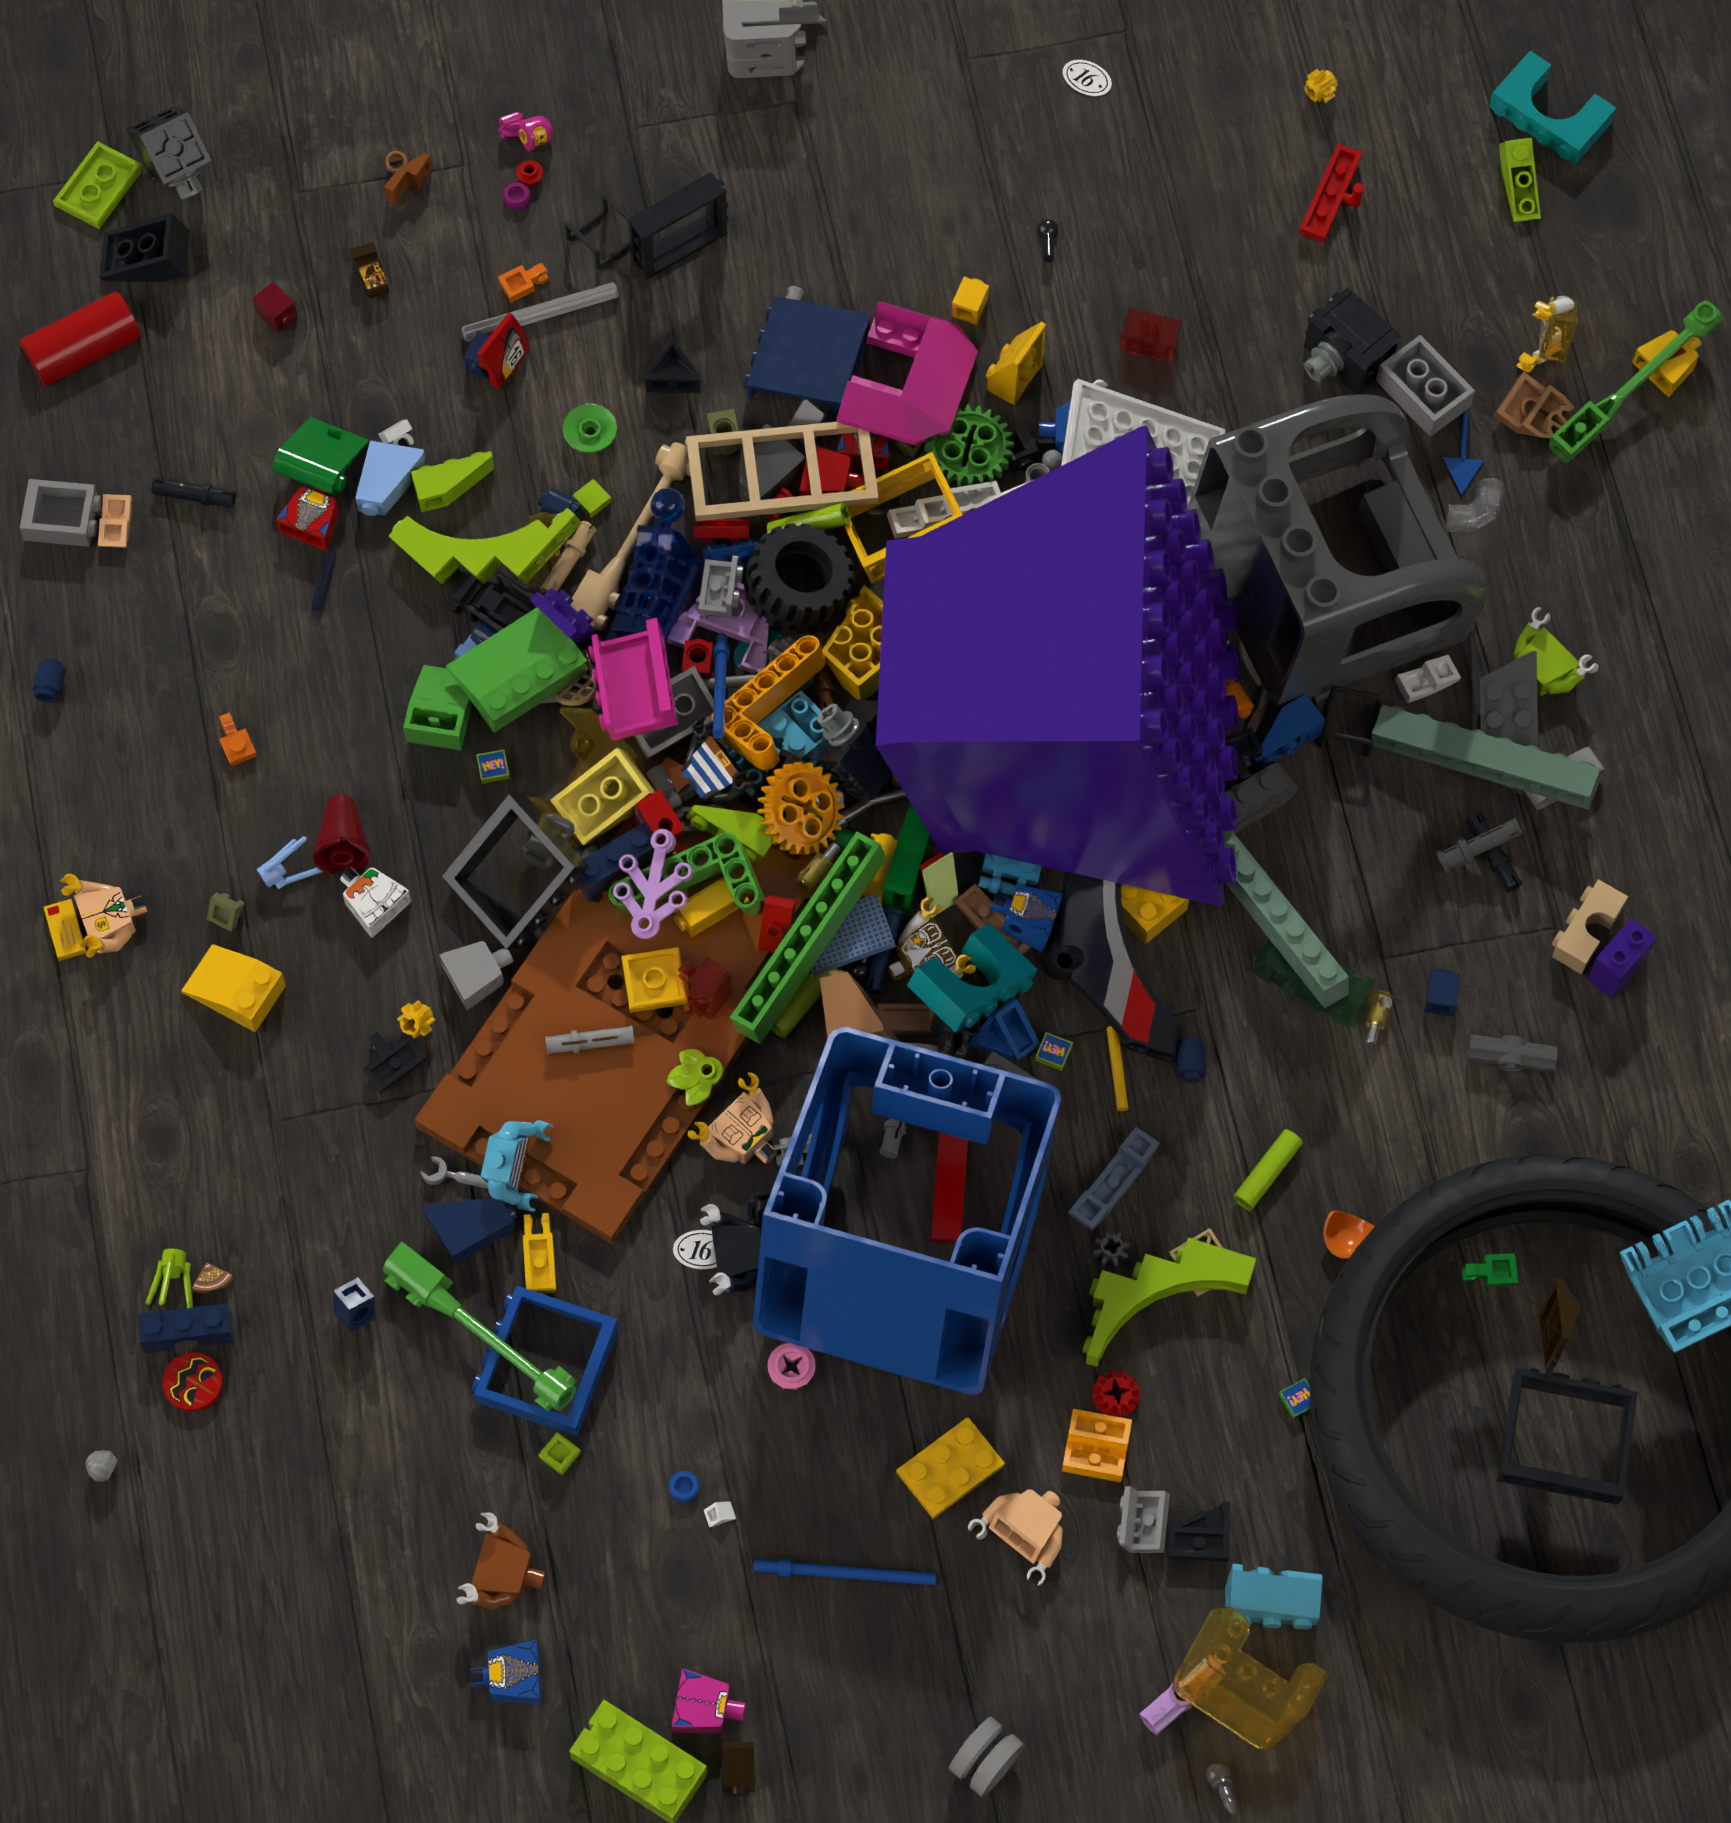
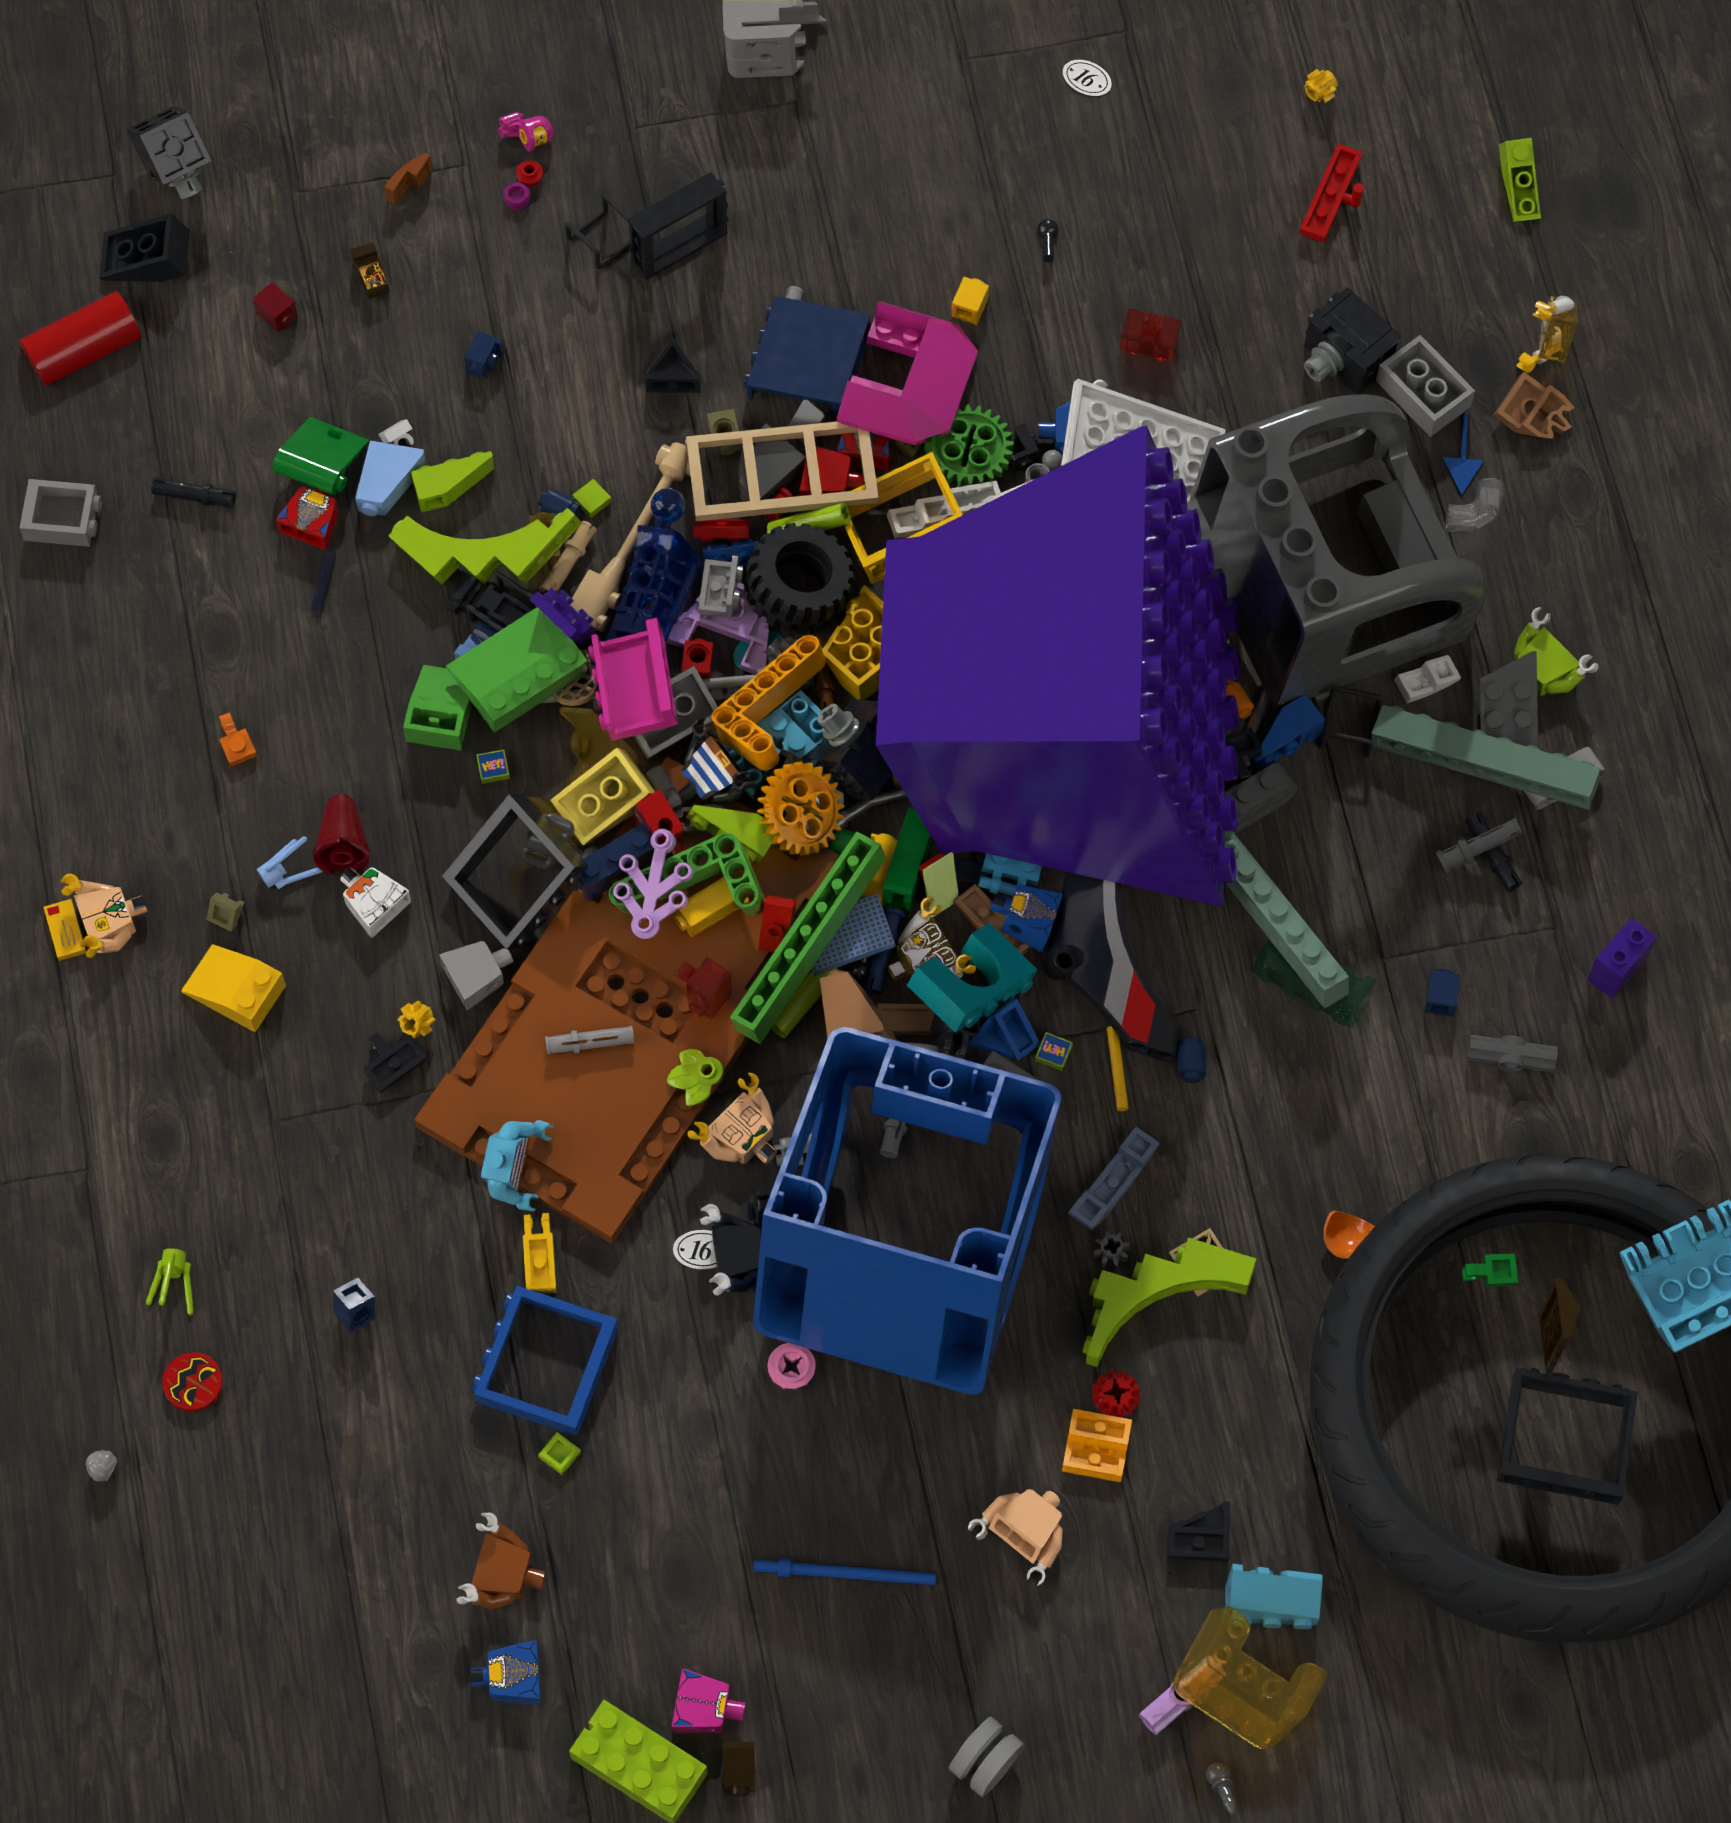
dark blue brick [33,659,66,703] -> none
lime tile [53,141,144,229] -> none
light nougat slope [98,494,133,548] -> none
dark blue arch [137,1303,234,1353] -> none
medium nougat tile [192,1263,234,1294] -> none
bright green bar [383,1241,577,1412] -> none
medium nougat hinge [386,151,407,174] -> none
light grey piece [421,1157,488,1189] -> none
dark blue slope [423,1198,517,1265] -> none
light grey axle [462,282,618,342] -> none
red slope [477,312,530,390] -> none
orange plate [498,263,549,303] -> none
bright green dish [562,404,617,454] -> none
yellow plate [621,947,688,1013] -> none
blue tile [669,1471,699,1503] -> none
white piece [704,1502,736,1527] -> none
blue bar [713,633,730,739] -> none
clear yellow piece [795,843,840,892] -> none
yellow plate [896,1417,1005,1519] -> none
red tile [931,1132,968,1244] -> none
yellow slope [985,322,1046,406] -> none
light grey bracket [1117,1486,1170,1553] -> none
yellow brick [1121,884,1189,945] -> none
lime piece [1233,1129,1303,1211] -> none
tile [1278,1378,1311,1420] -> none
clear yellow piece [1365,990,1394,1046] -> none
teal arch [1489,51,1616,165] -> none
bright green bar [1549,300,1722,463] -> none
tan arch [1552,879,1628,974] -> none
yellow torso [1632,330,1701,397] -> none

